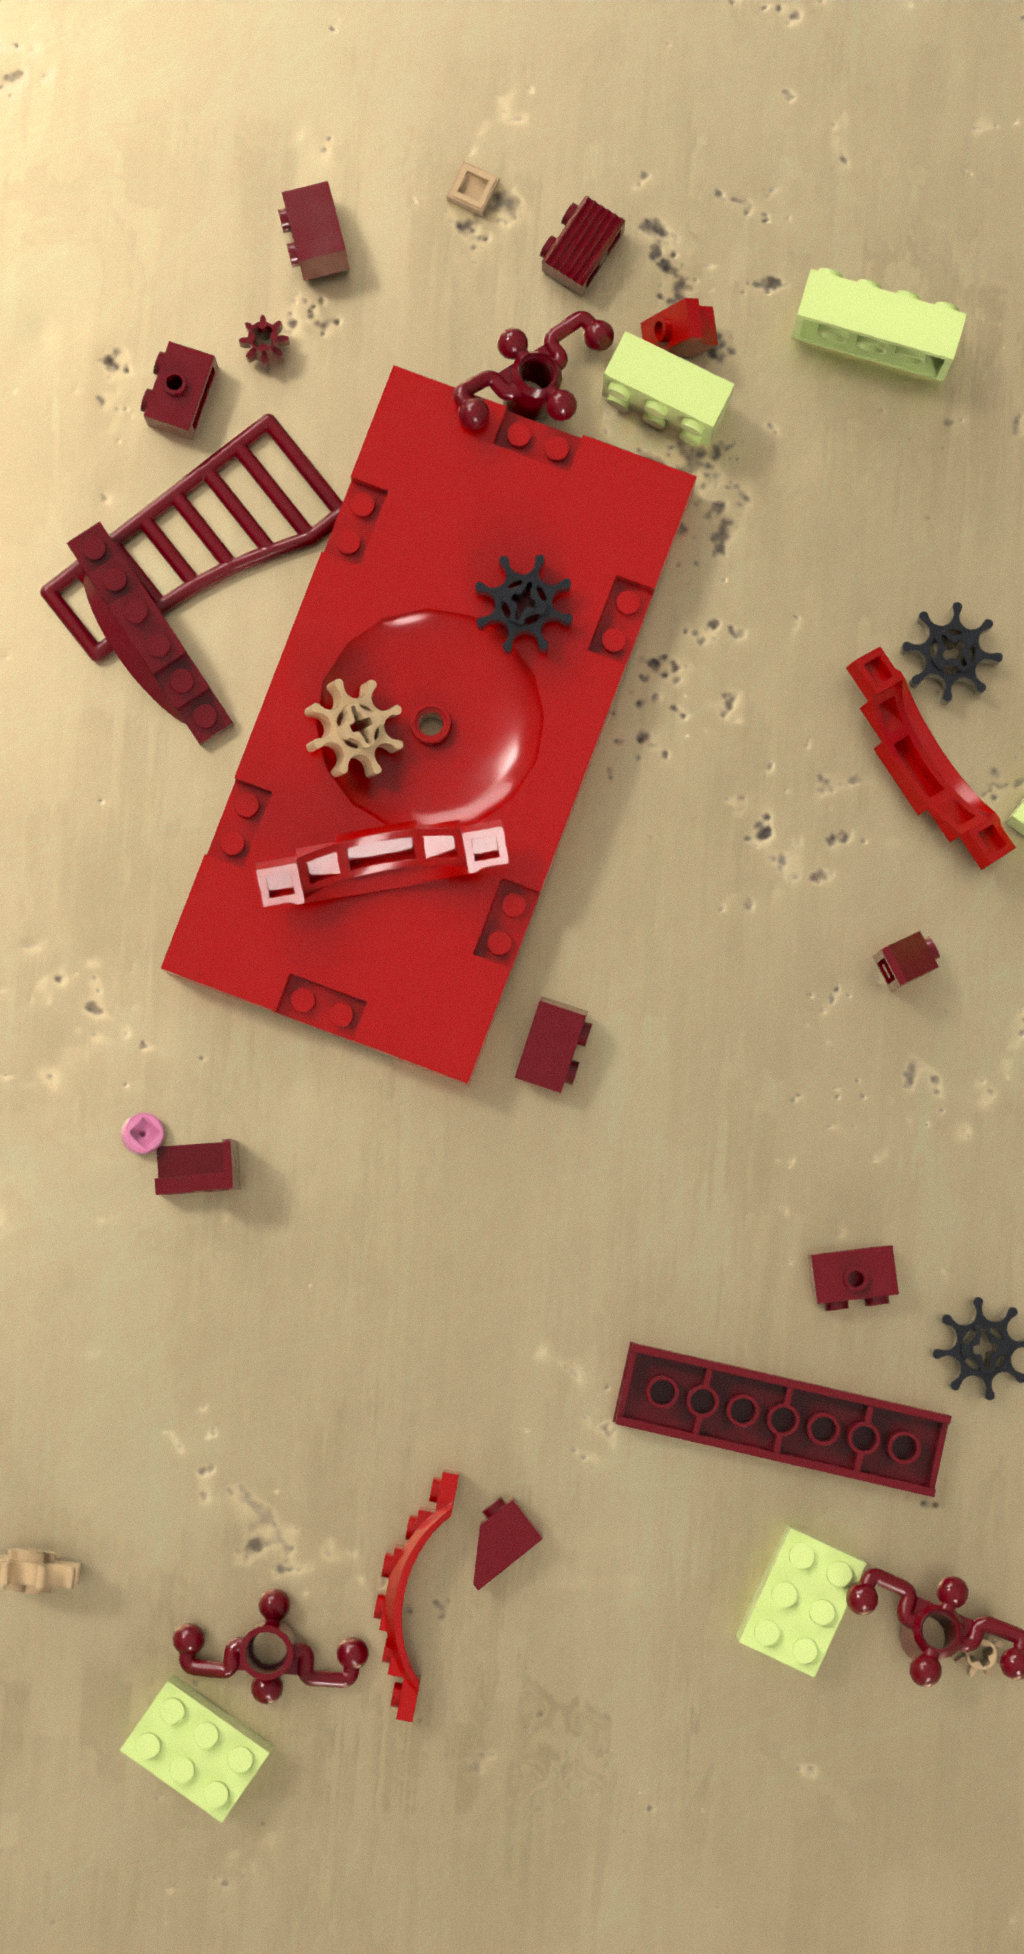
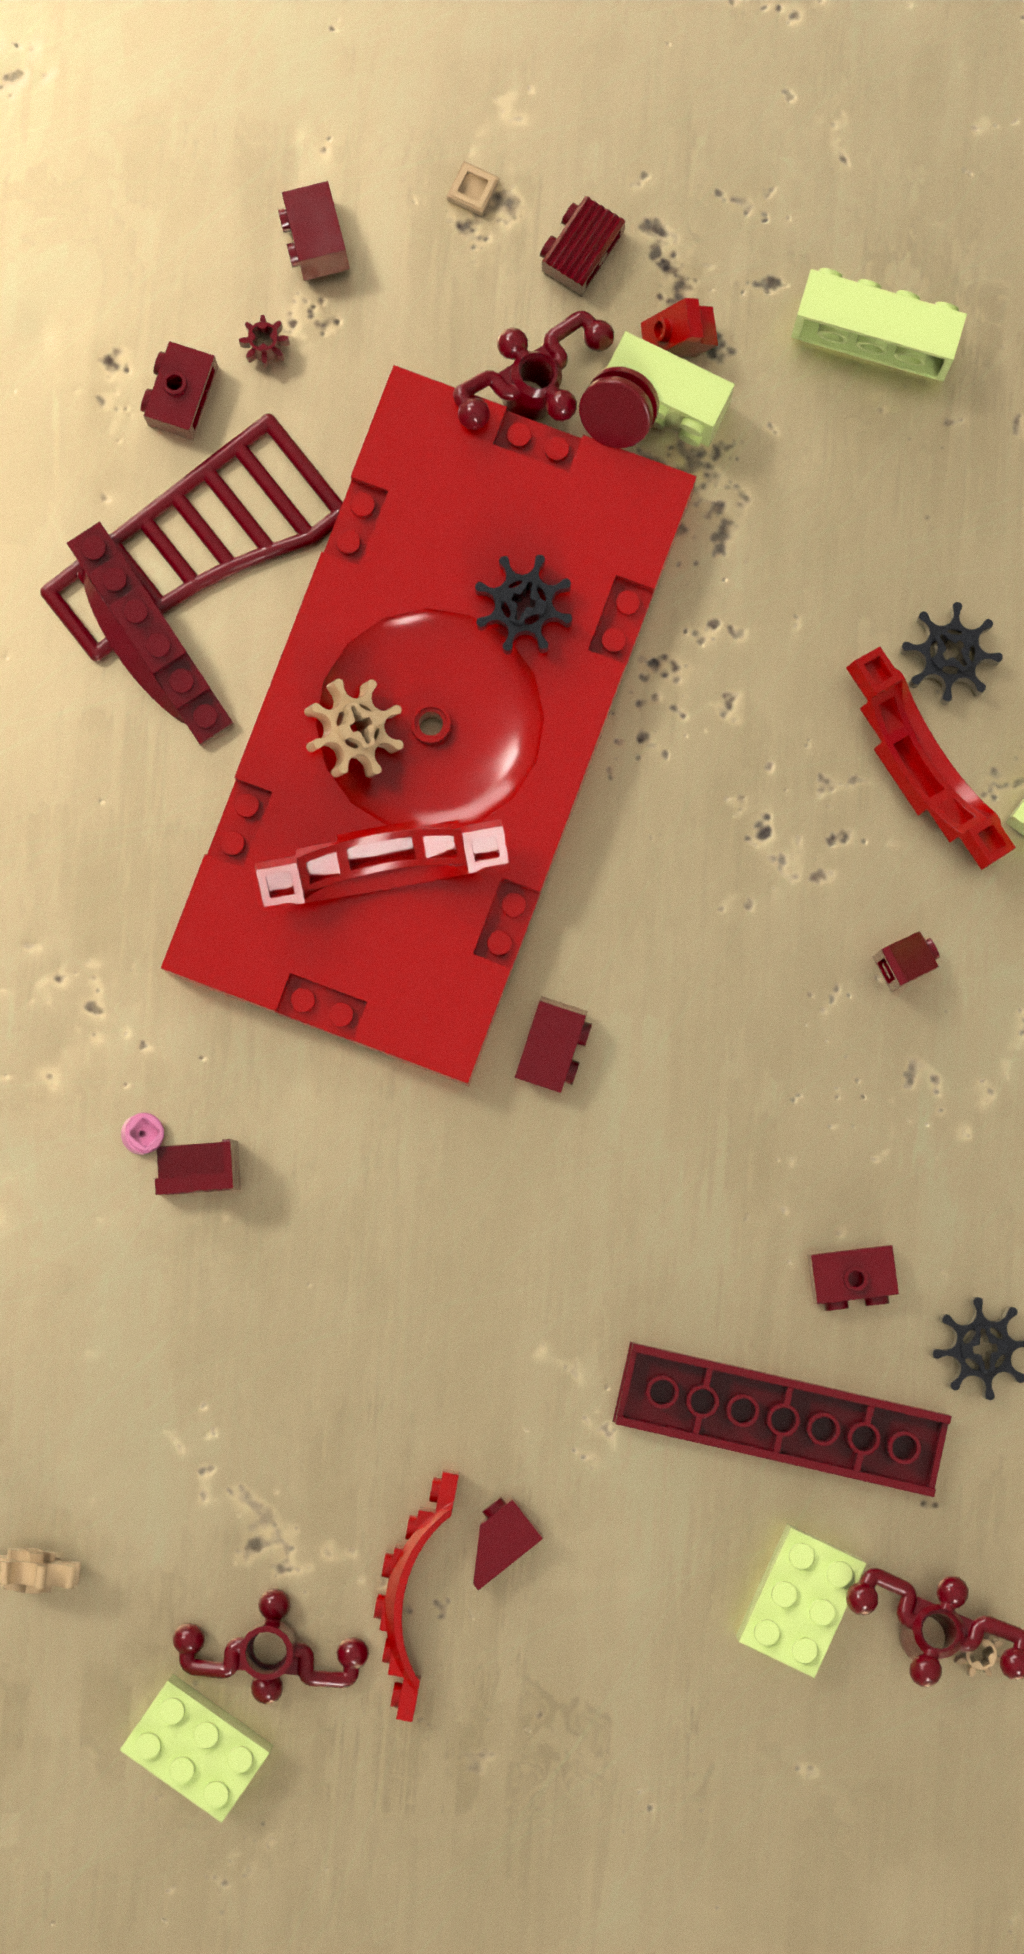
none -> dark red head [579,366,660,448]

